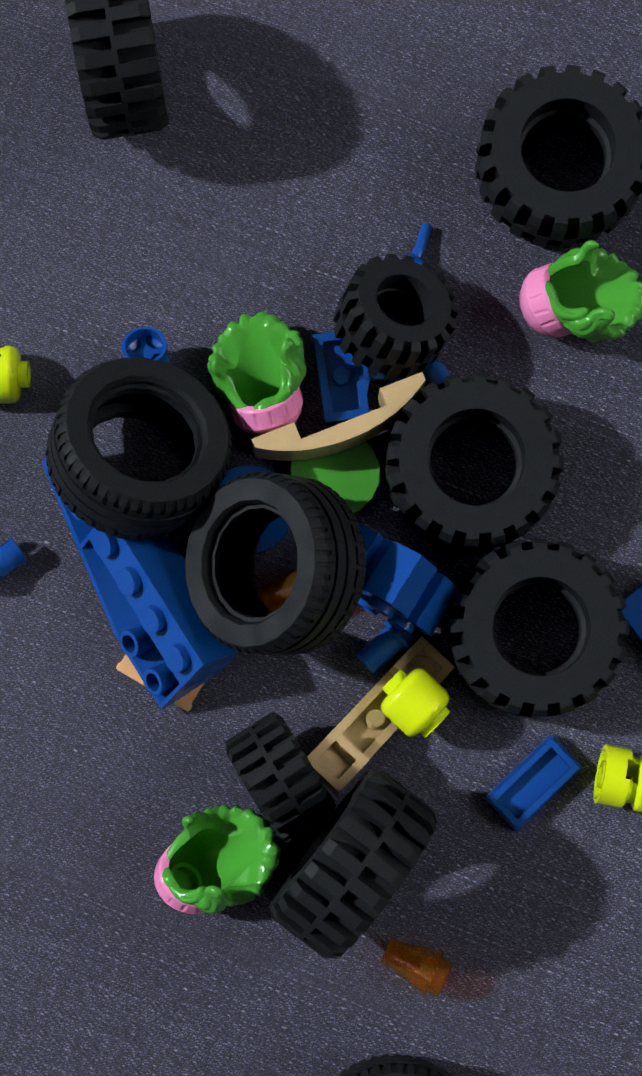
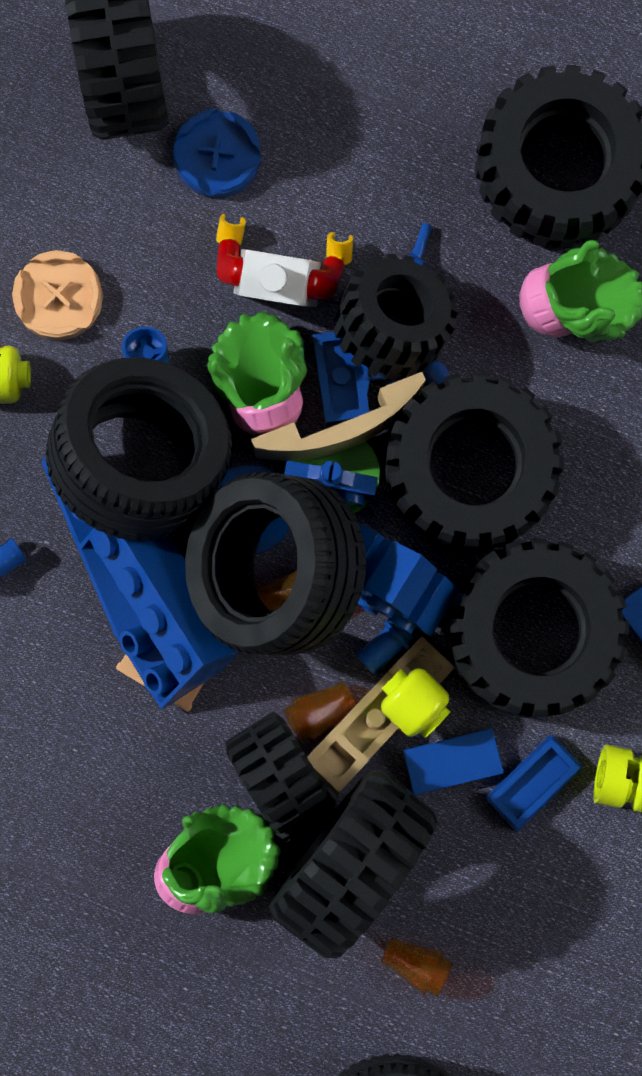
none -> light nougat tile [12,250,103,341]
none -> blue tile [173,109,261,198]
none -> torso [216,214,353,307]
none -> blue plate [284,460,378,506]
none -> clear orange cone [284,681,355,741]
none -> blue tile [402,728,504,795]

